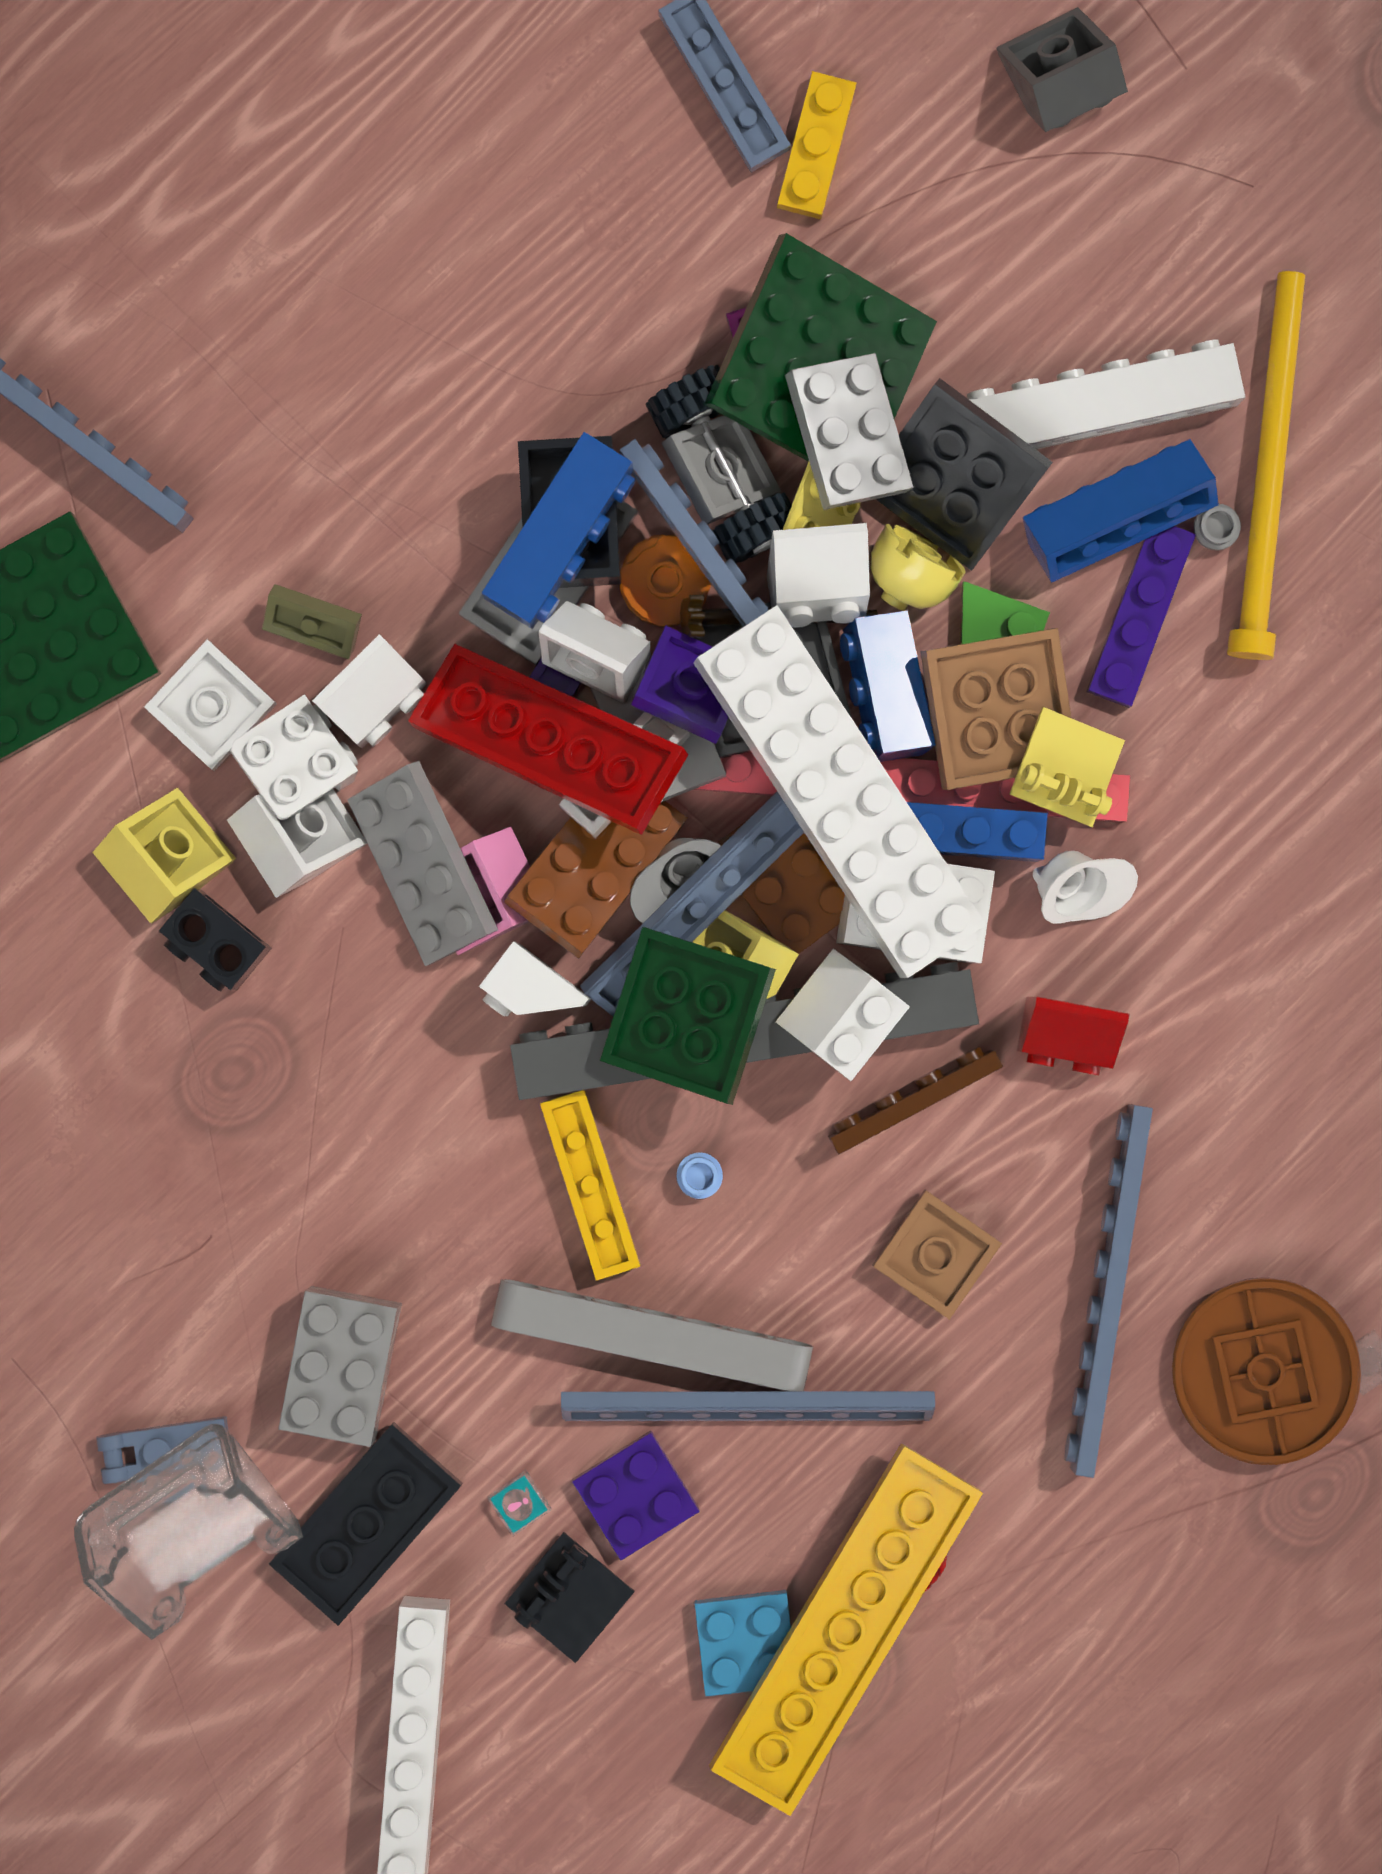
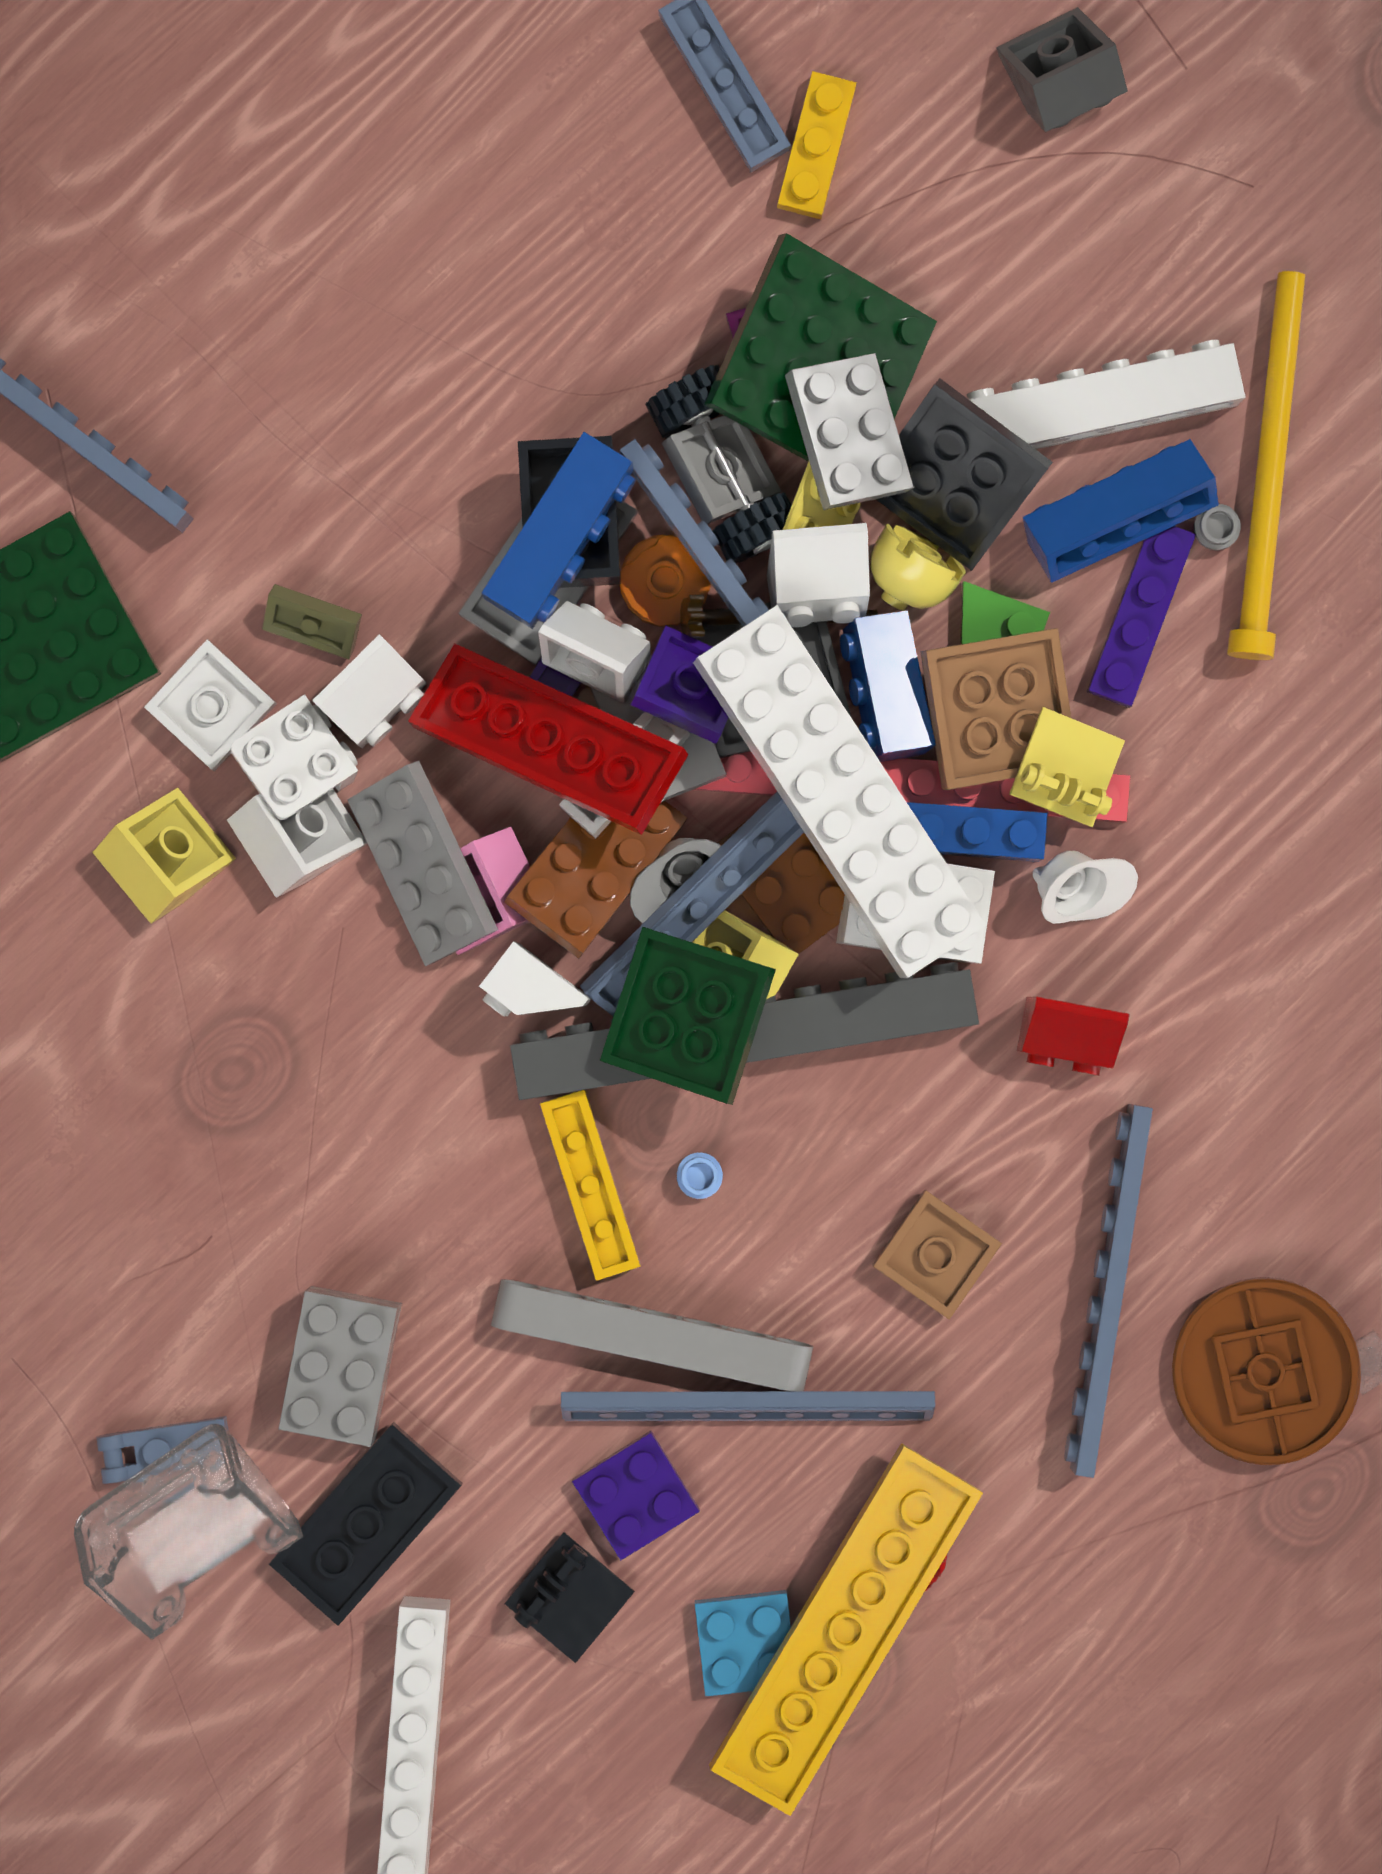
black brick [159,888,272,992] -> none
tile [487,1470,552,1536] -> none
white slope [775,949,910,1081] -> none
reddish brown plate [828,1046,1003,1154] -> none

